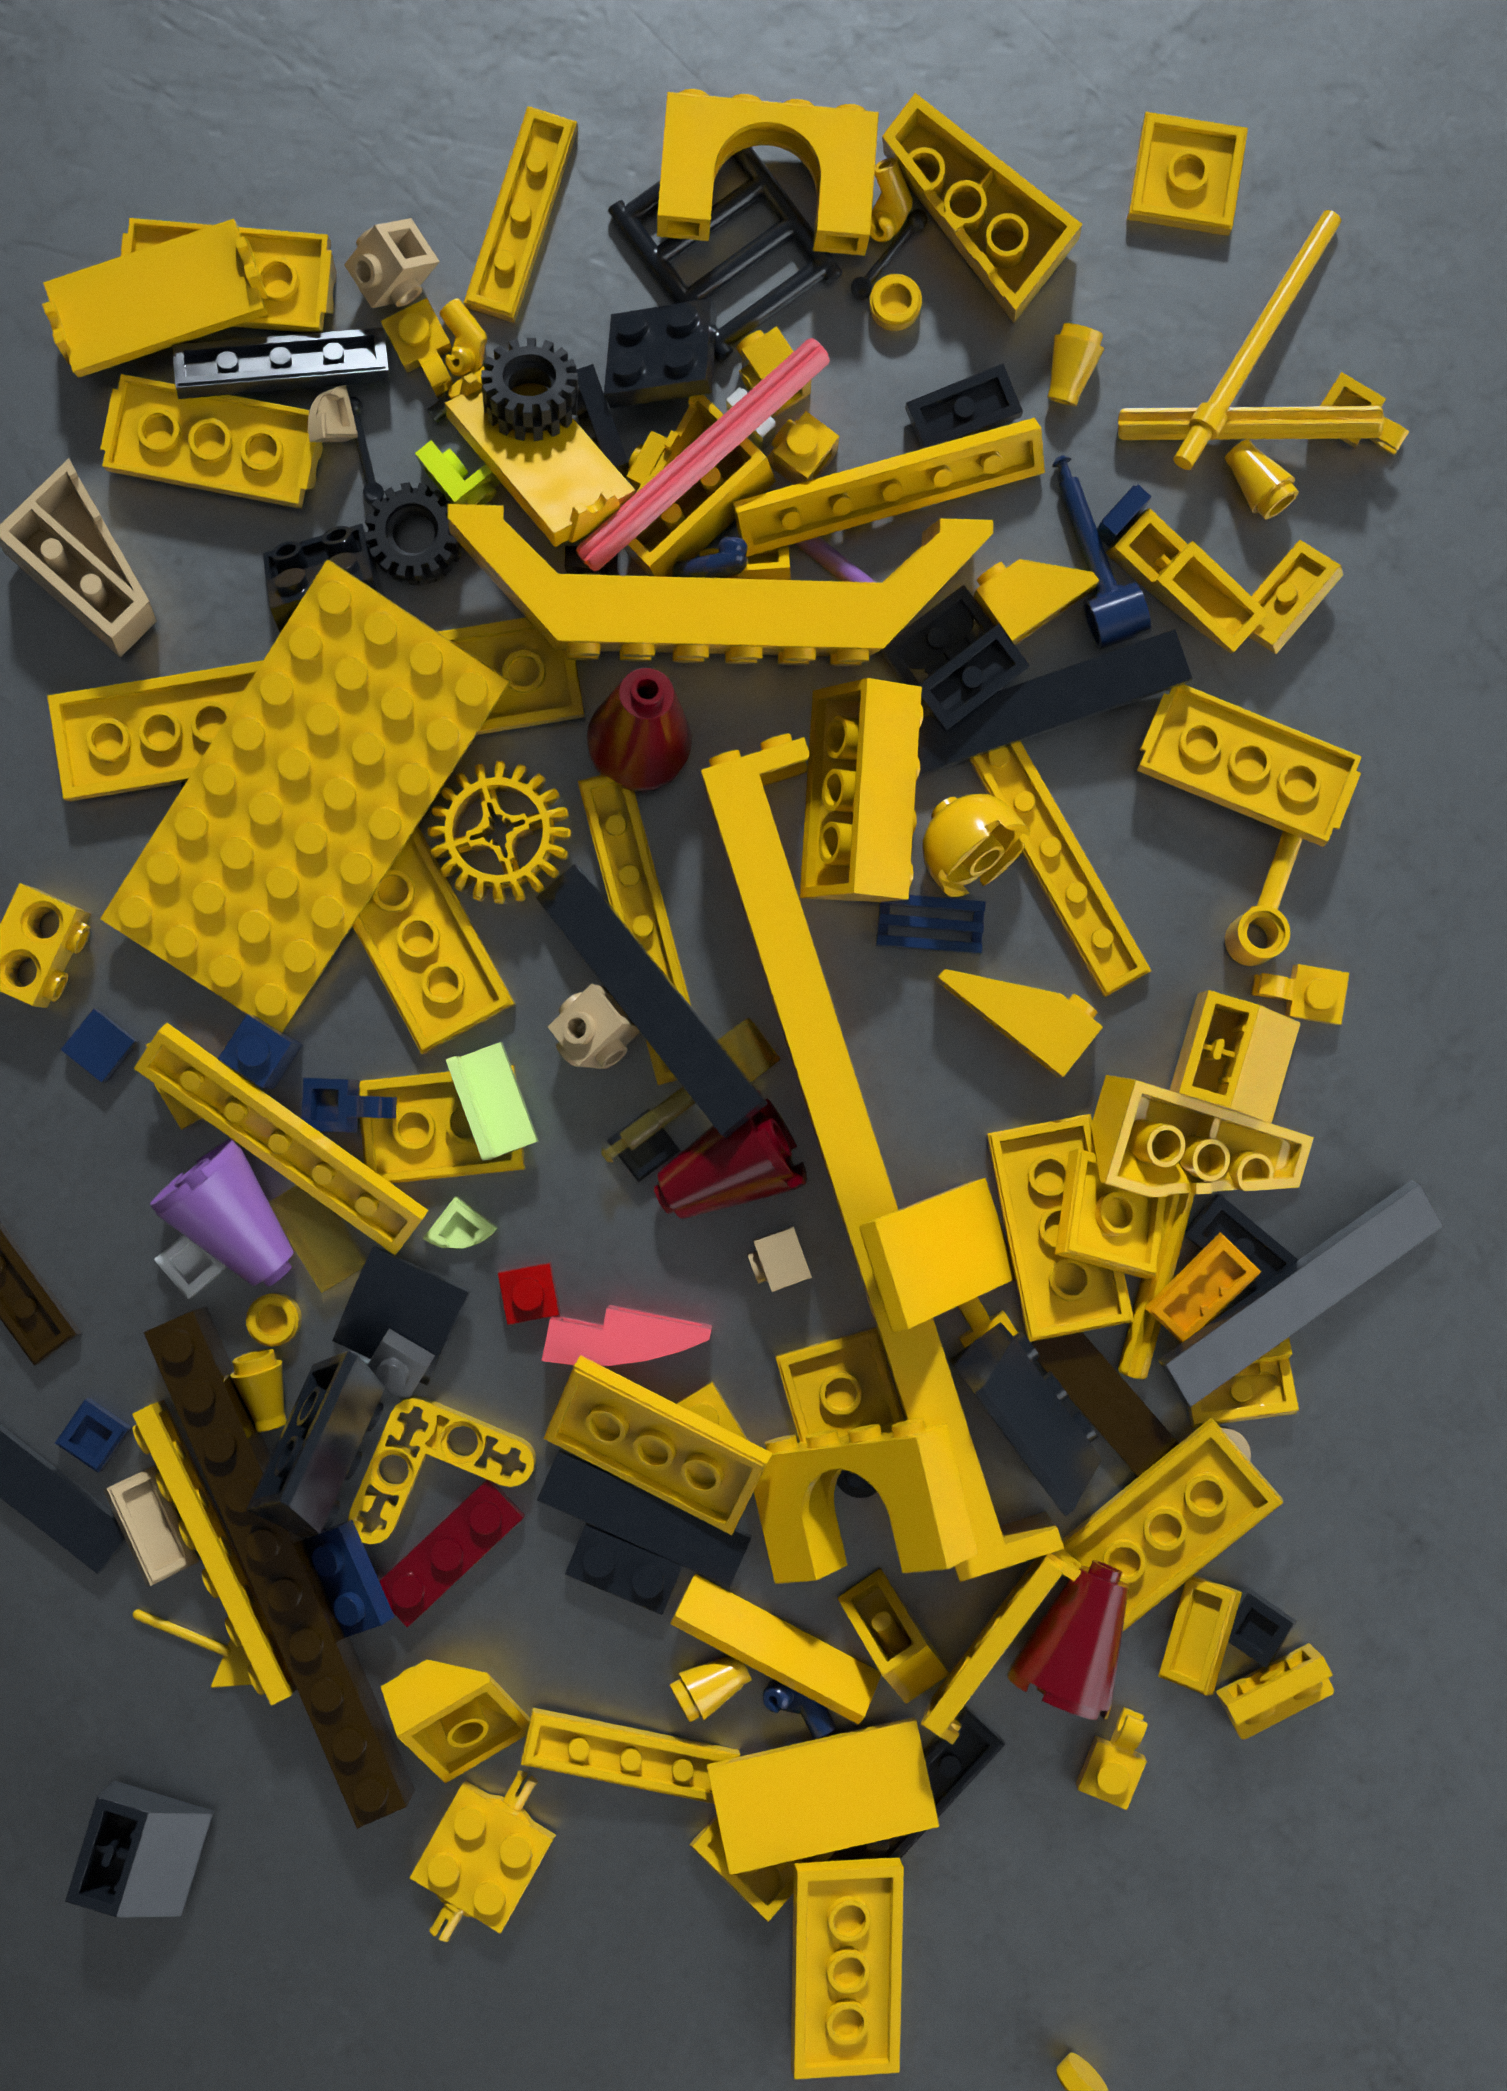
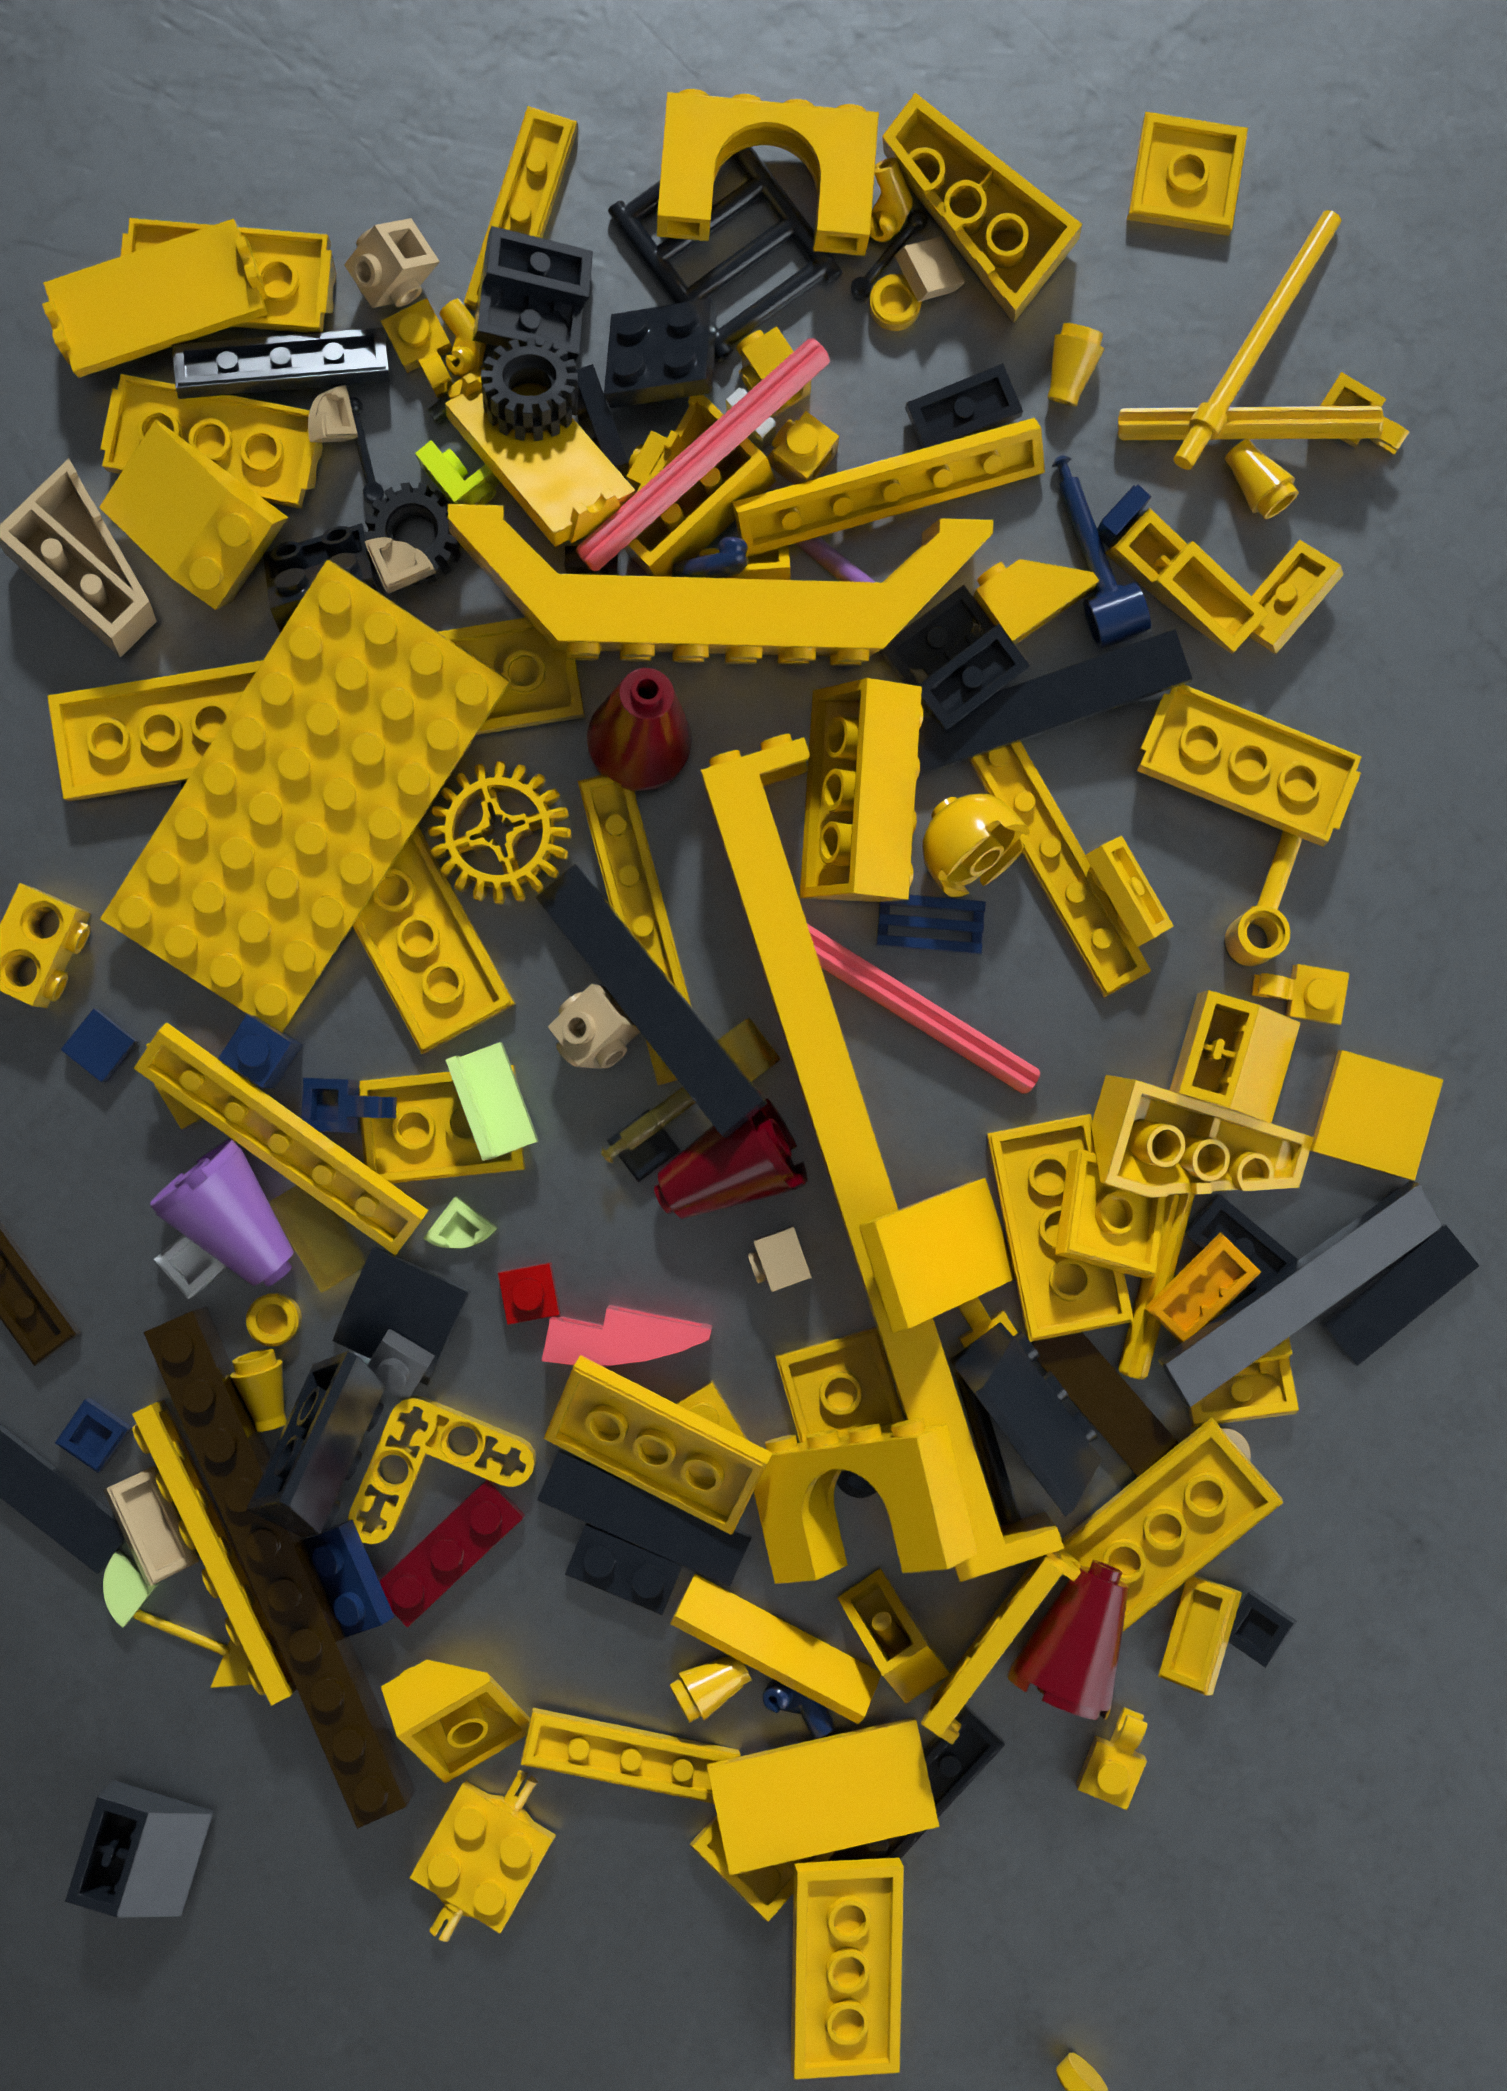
yellow slope [935,969,1103,1078] -> none
yellow bracket [1215,1643,1334,1740] -> none
none -> yellow slope [99,420,288,610]
none -> yellowish green tile [103,1550,160,1628]
none -> tan tile [365,537,436,594]
none -> black slope [473,226,593,362]
none -> coral axle [807,924,1041,1094]
none -> tan tile [895,236,965,302]
none -> black bar [955,1371,1021,1525]
none -> yellow plate [1085,835,1174,947]
none -> yellow tile [1310,1050,1444,1181]
none -> black tile [1320,1224,1480,1366]

